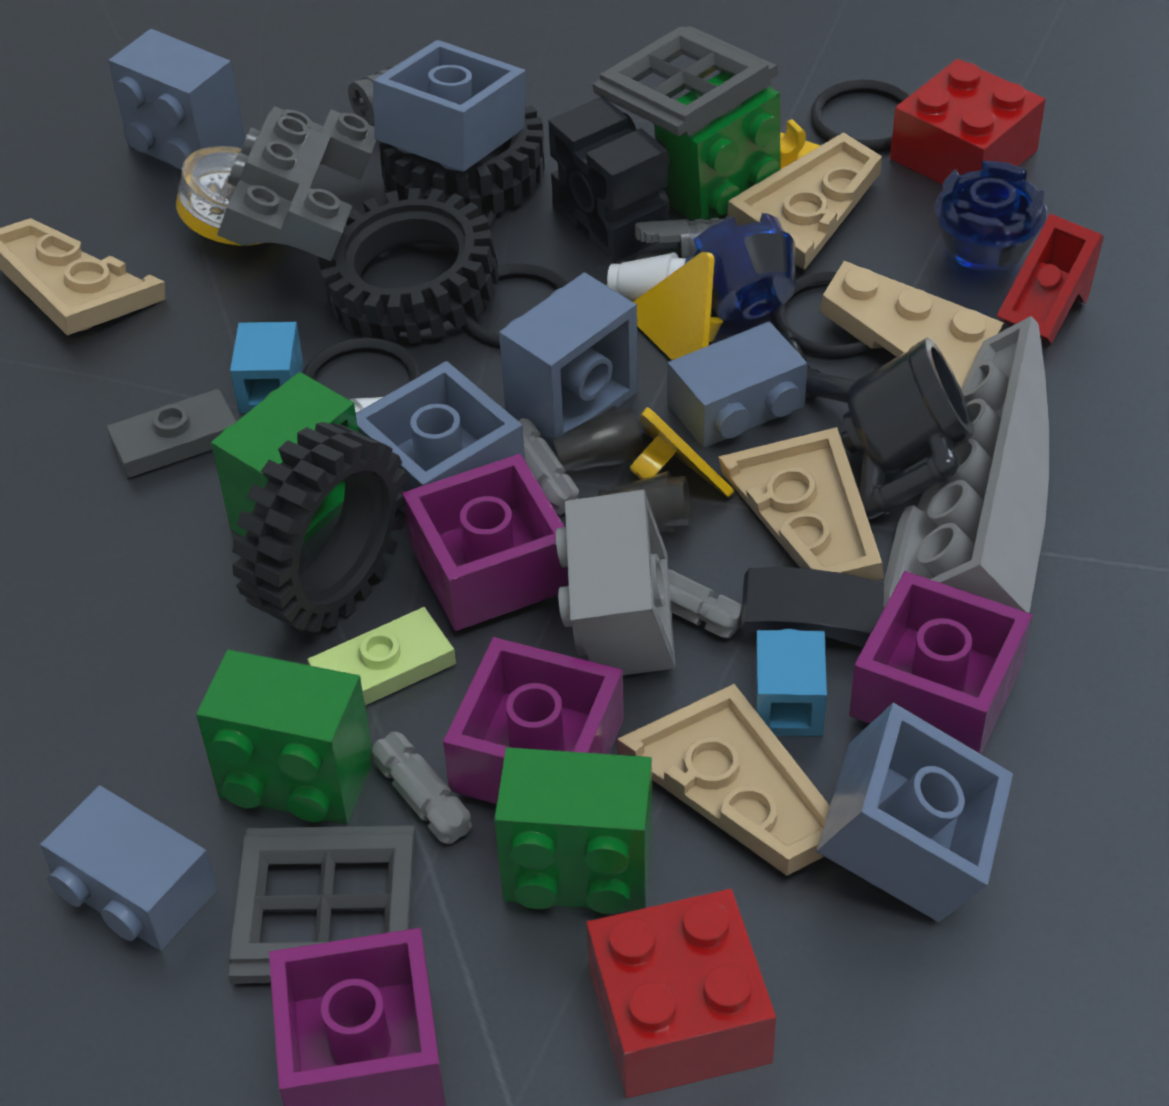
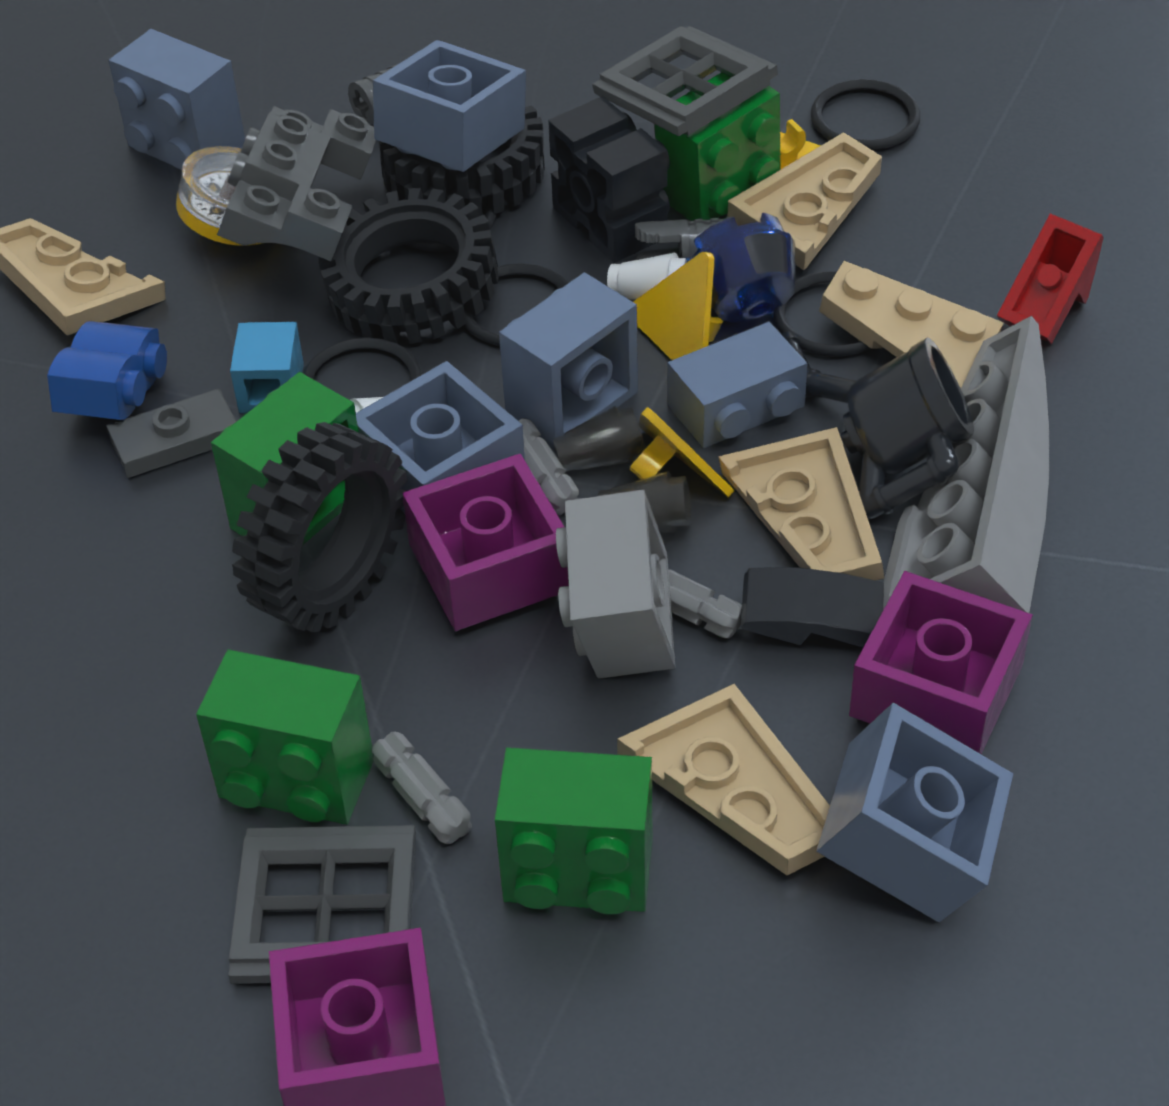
sand blue brick [40,785,218,951] -> none
yellowish green plate [307,607,456,705] -> none
magenta brick [443,637,624,804] -> none
red brick [586,888,776,1099] -> none
dark azure brick [755,629,827,737] -> none
red brick [890,58,1046,201] -> none
clear blue cone [934,161,1047,271] -> none
none -> blue brick [47,321,167,420]

